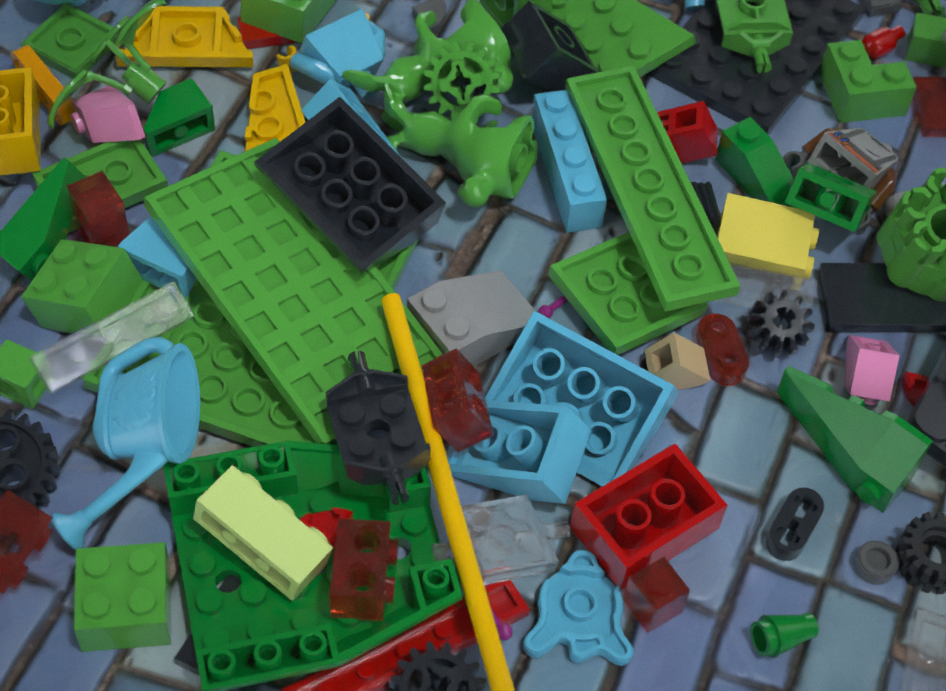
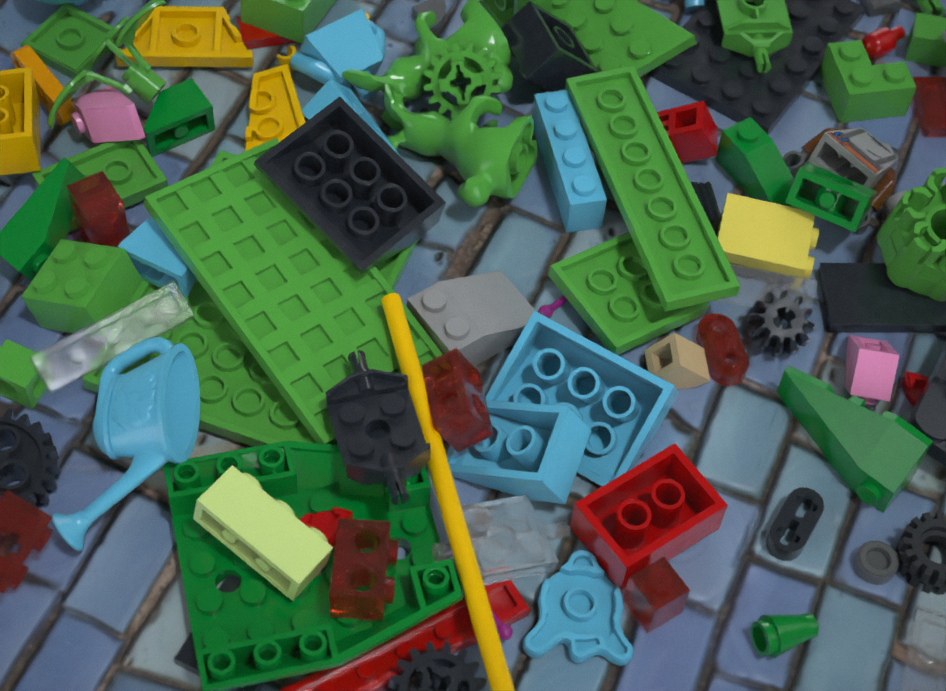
bright green brick [74,542,171,652] -> none

